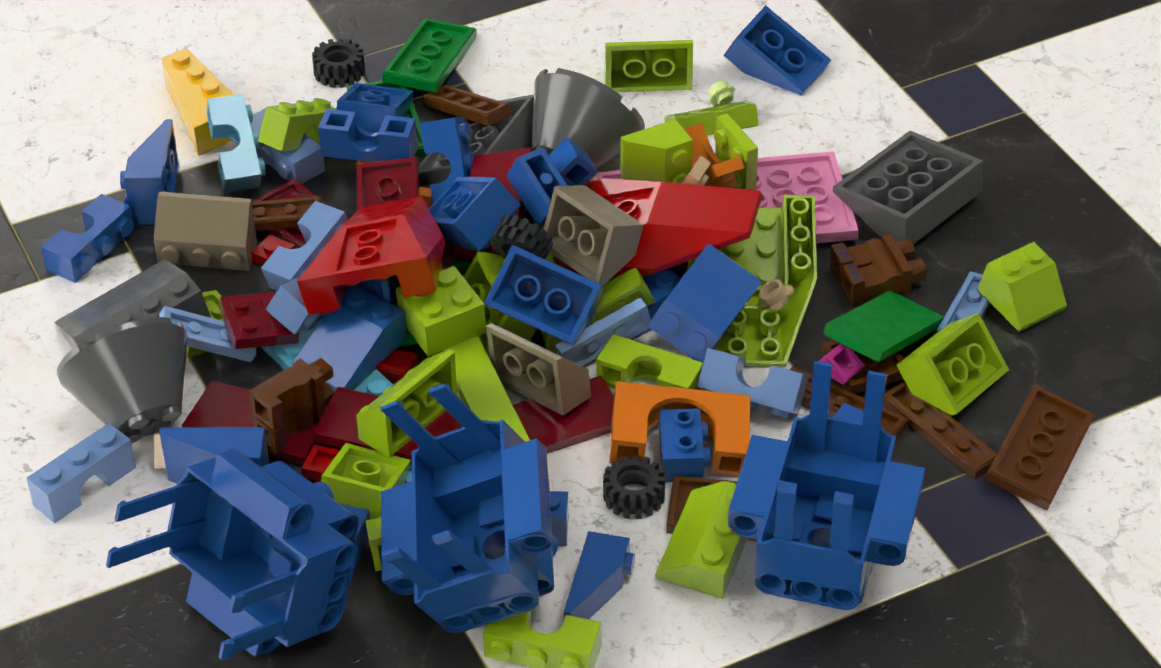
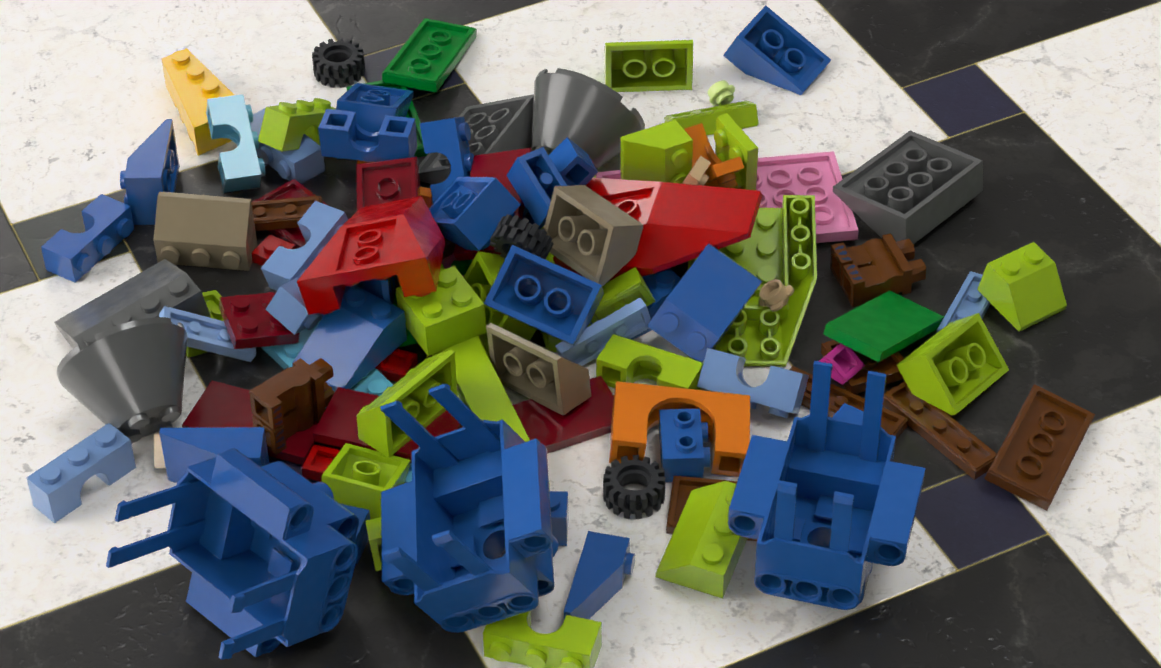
reddish brown tile [423,85,513,126] -> none

